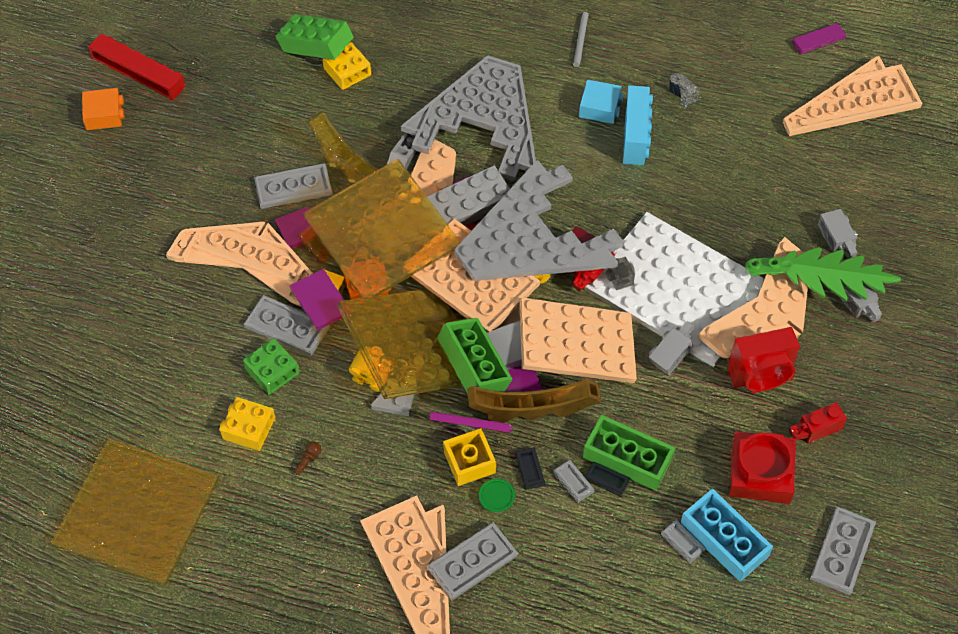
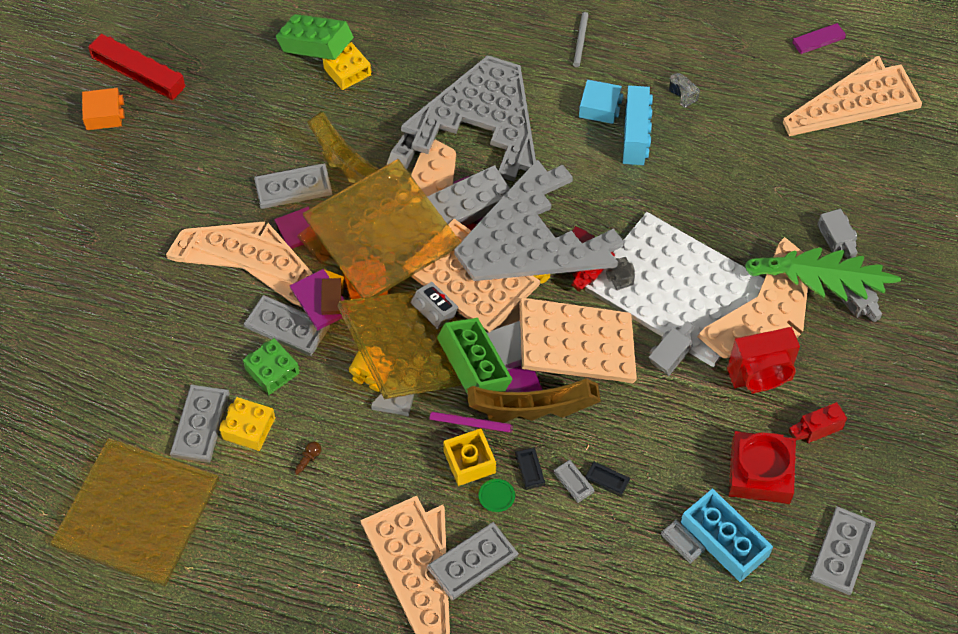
bright green brick [583,415,676,491] -> none
none -> light grey tile [170,385,230,463]
none -> reddish brown tile [321,278,341,315]
none -> light grey brick [411,282,459,329]

